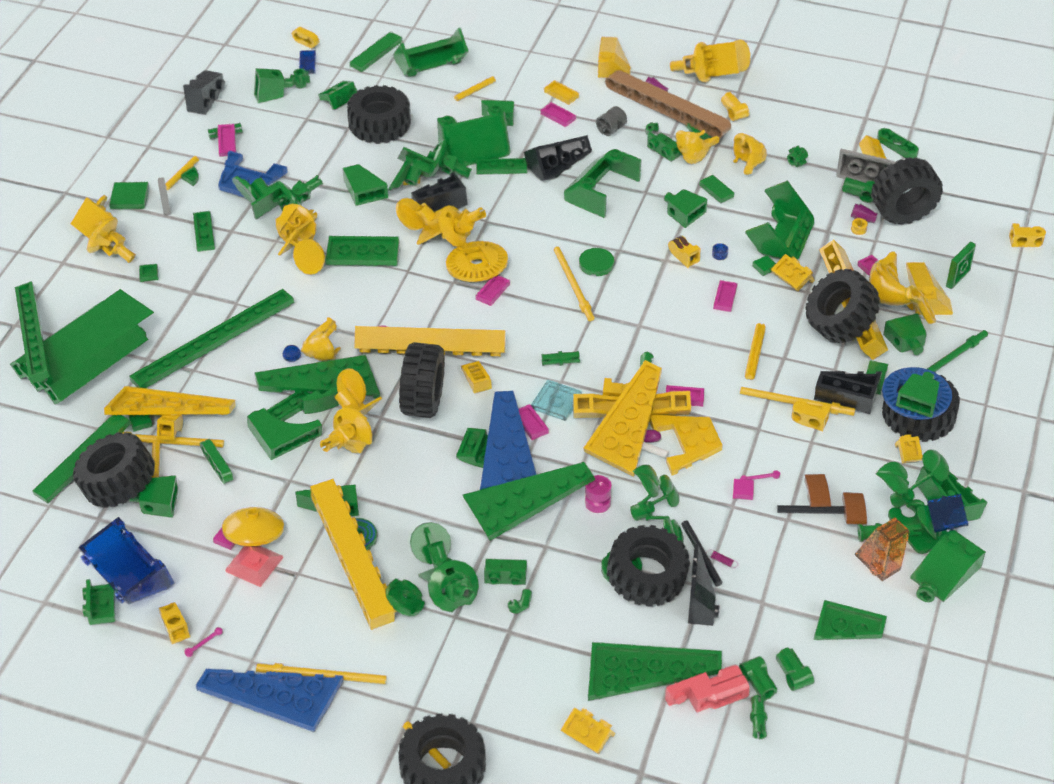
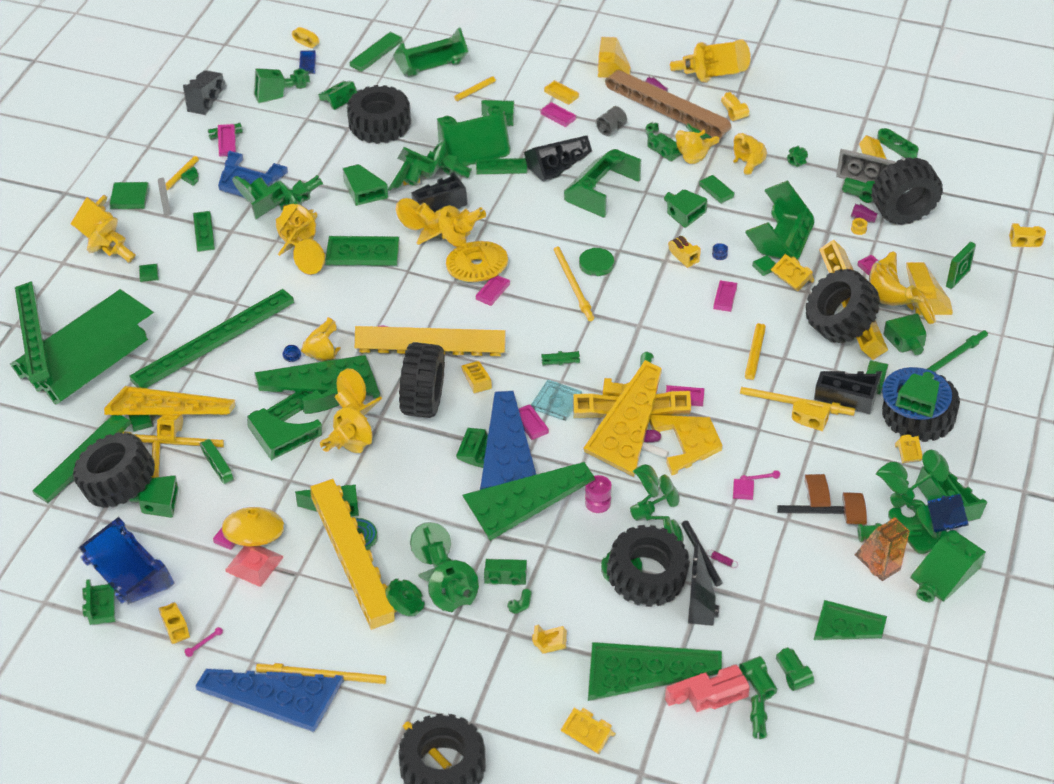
none -> yellow bracket [532,624,567,654]

